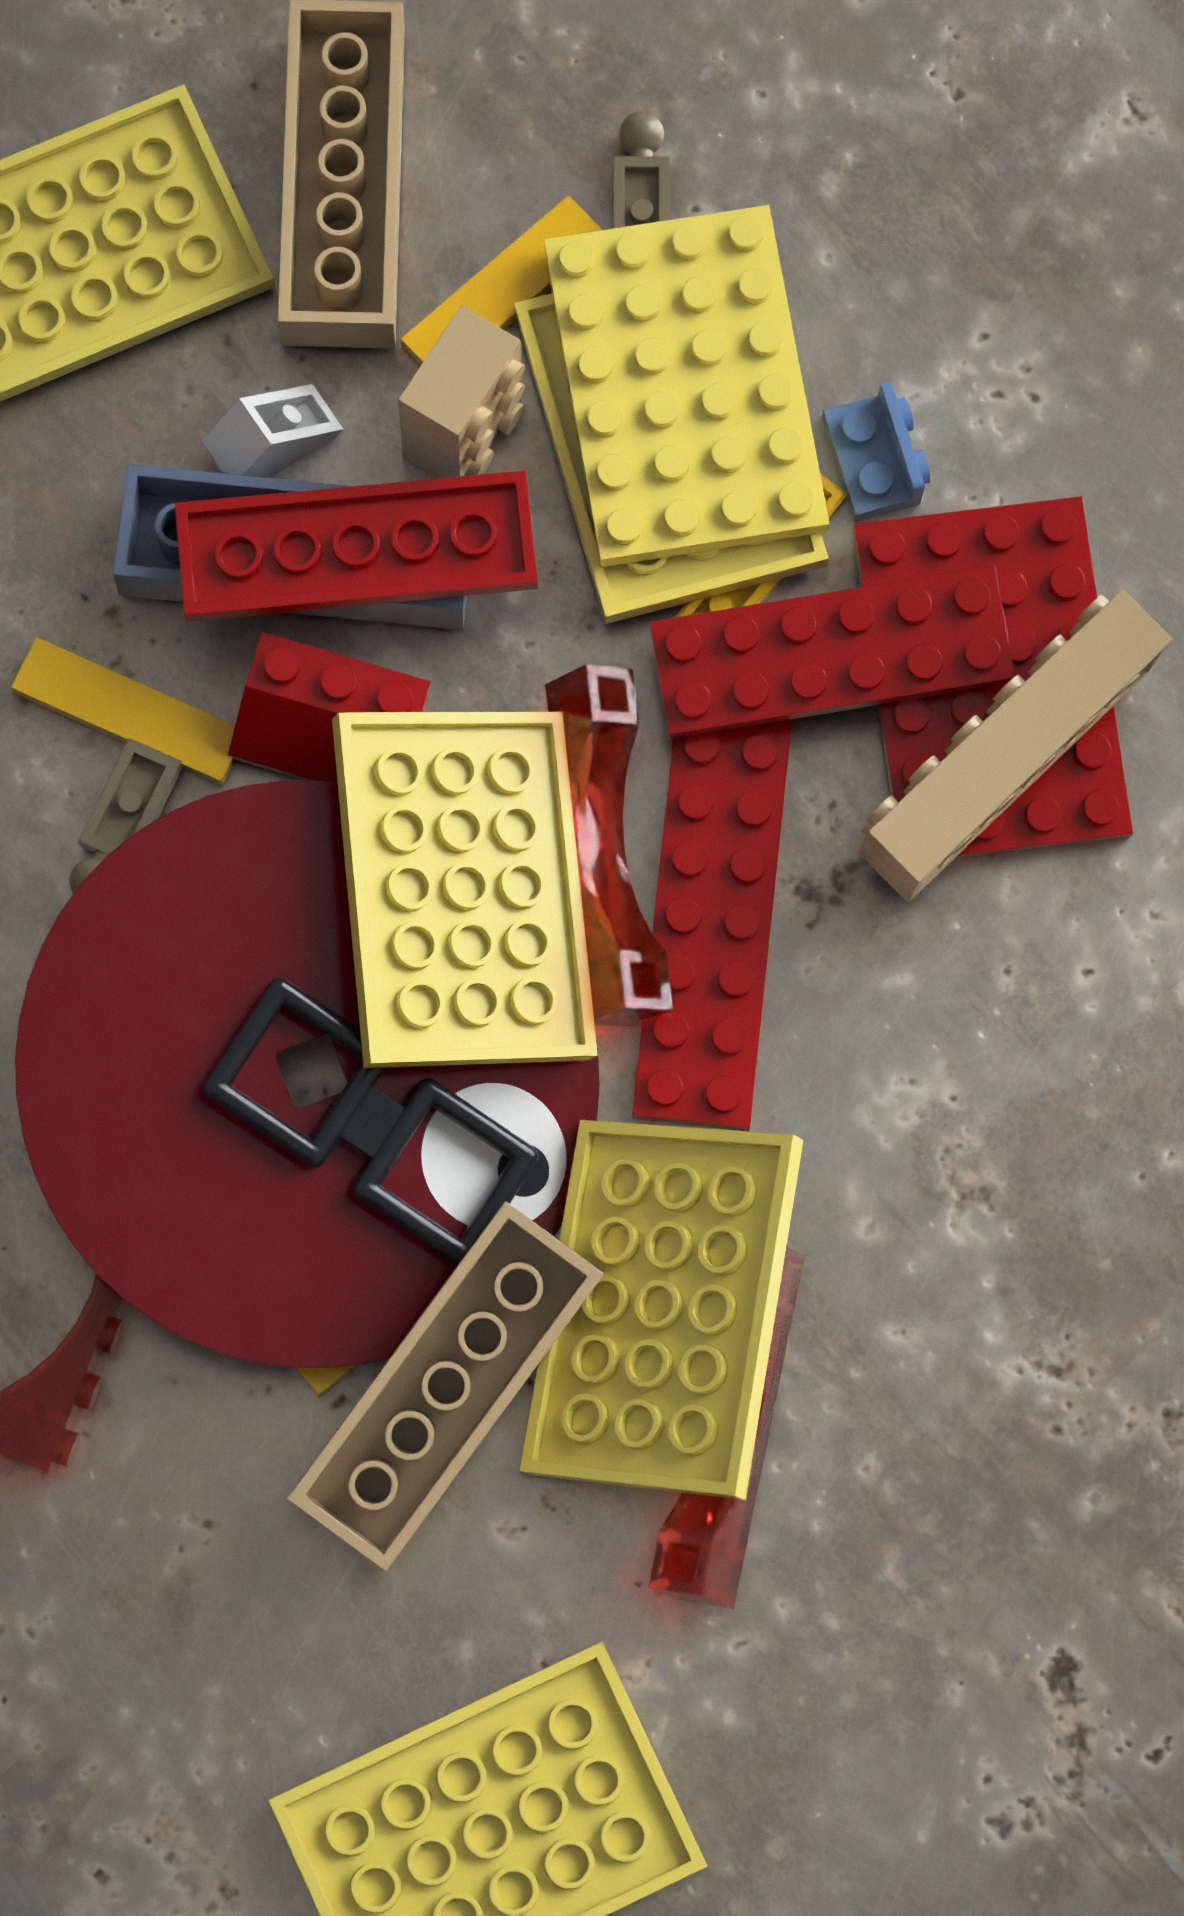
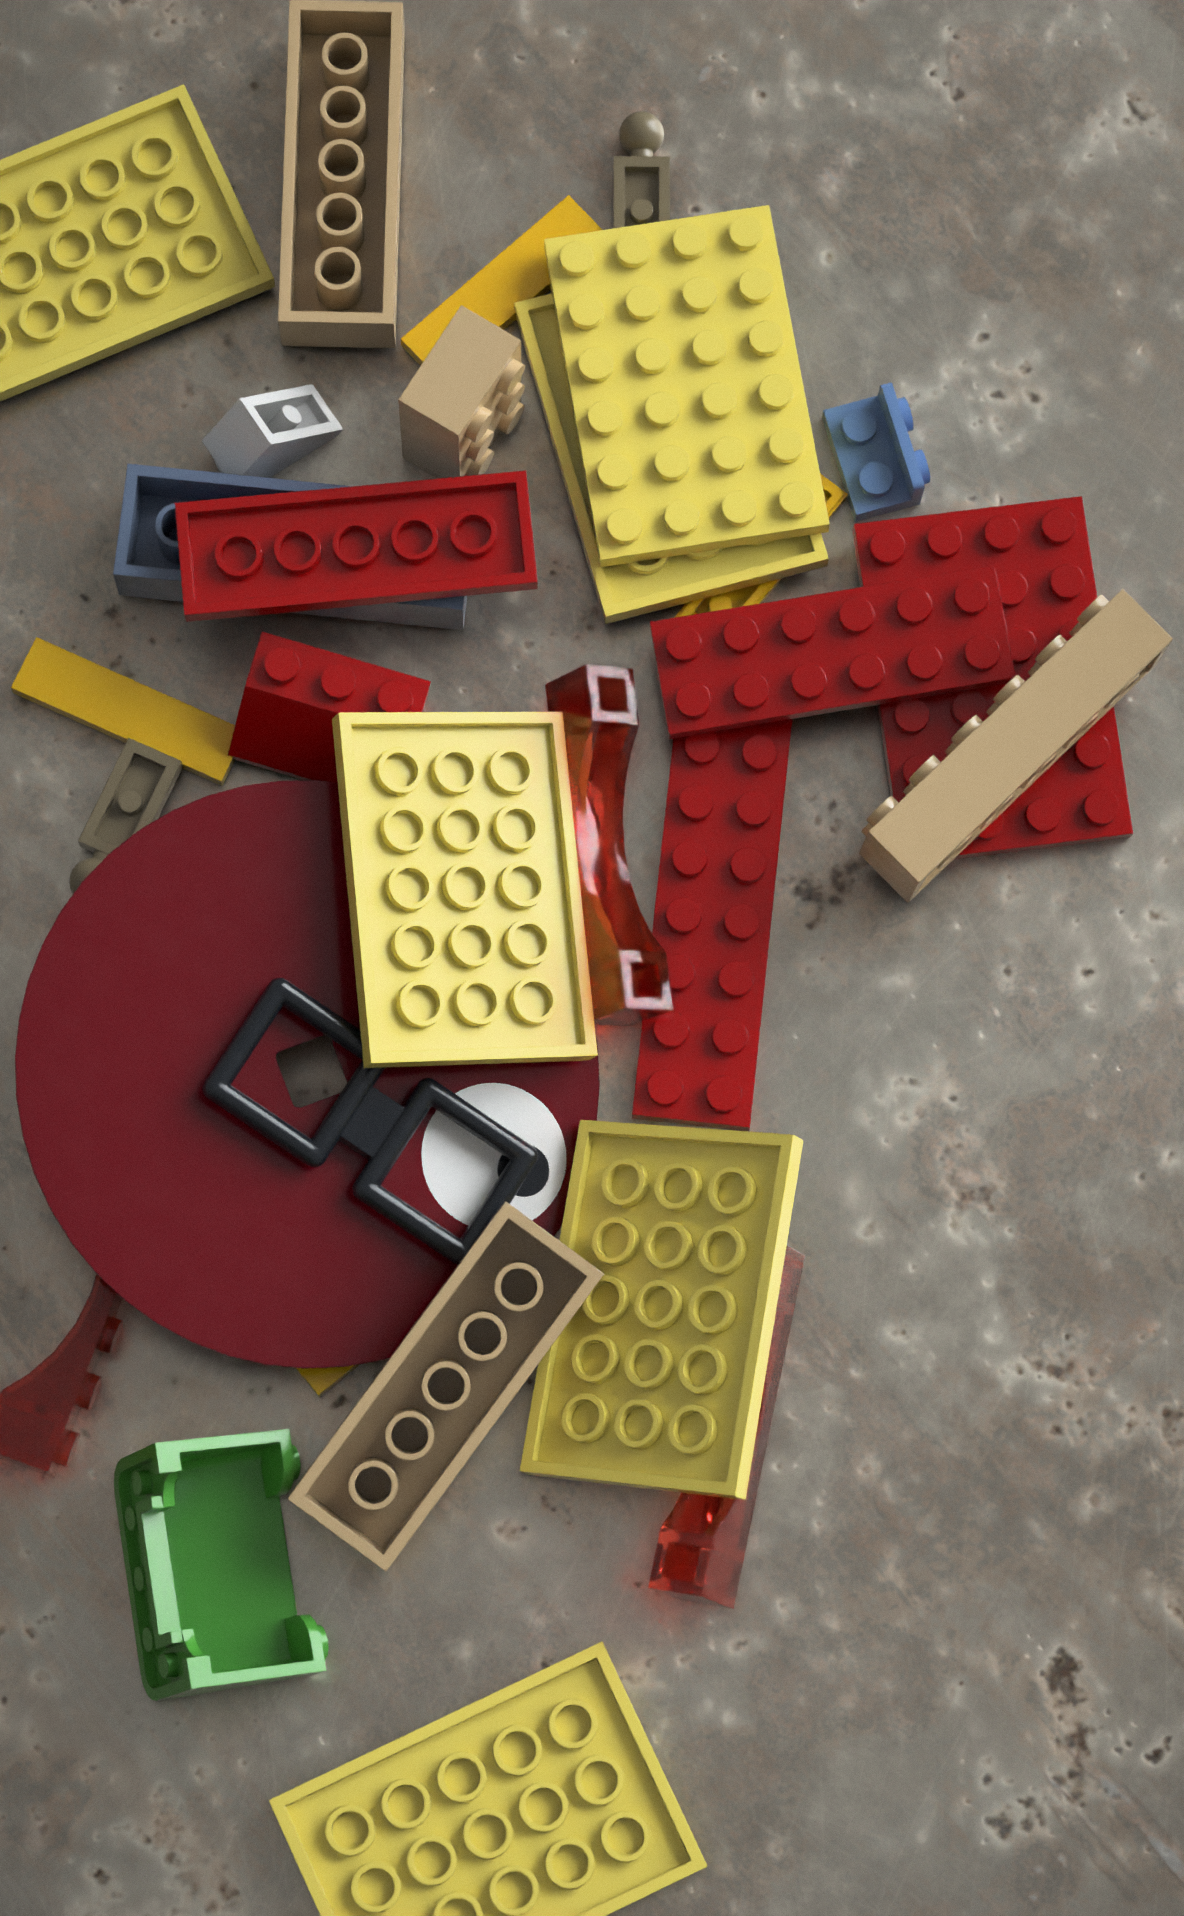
none -> bright green windscreen [114,1429,328,1701]

